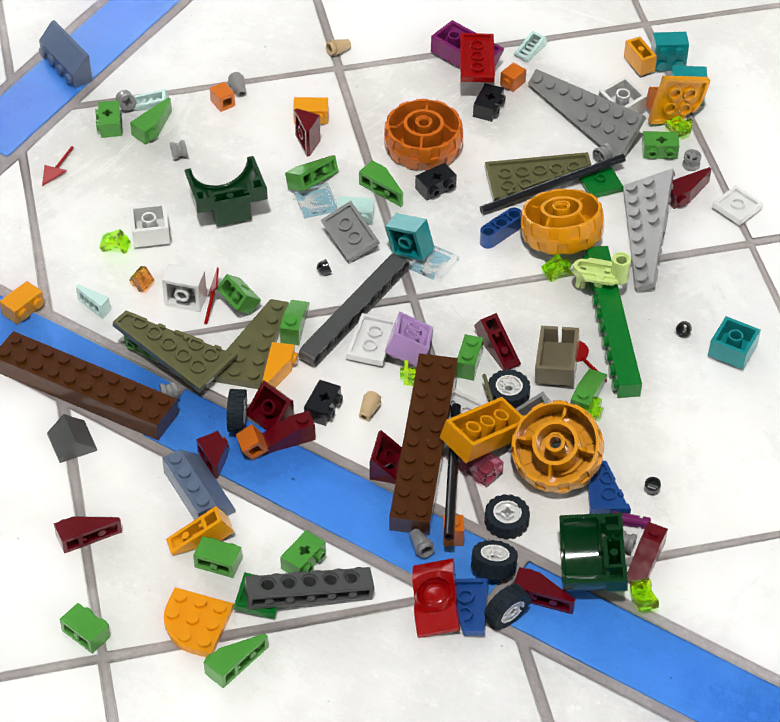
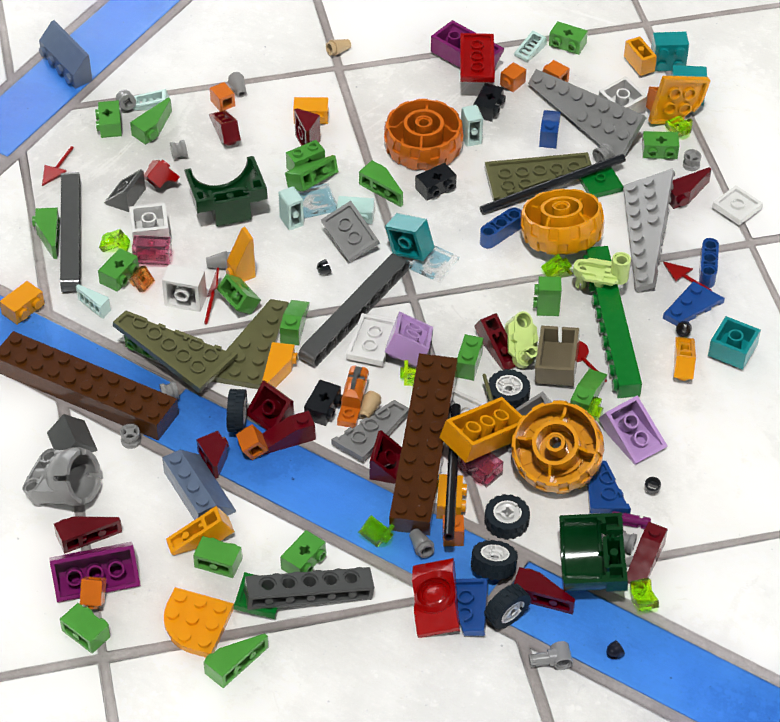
none -> light grey piece [22,447,101,506]
none -> bright green slope [32,207,60,259]
none -> magenta slope [49,542,141,602]
none -> dark grey beam [60,172,81,292]
none -> orange brick [80,576,106,609]
none -> bright green brick [98,248,139,292]
none -> dark grey slope [104,169,146,212]
none -> light grey wheel [120,424,141,449]
none -> clear pink brick [132,235,172,265]
none -> red brick [144,160,180,188]
none -> light grey cone [206,251,230,269]
none -> dark red slope [209,110,241,145]
none -> light orange slope [226,227,256,282]
none -> light aqua brick [278,186,304,230]
none -> bright green brick [286,140,325,170]
none -> light grey wing [331,400,409,462]
none -> orange plate [337,365,369,428]
none -> clear neon green bracket [358,515,394,547]
none -> light orange brick [436,474,467,519]
none -> light aqua brick [461,105,484,147]
none -> yellowish green piece [505,311,539,369]
none -> light grey pin [529,641,573,670]
none -> bright green brick [533,276,562,316]
none -> blue slope [539,110,561,149]
none -> orange brick [543,60,570,82]
none -> bright green brick [549,21,588,55]
none -> lavender slope [598,395,667,465]
none -> black hinge [607,640,625,659]
none -> red piece [663,261,712,291]
none -> blue wing [663,282,725,326]
none -> light orange slope [674,337,696,381]
none -> blue beam [699,238,719,288]

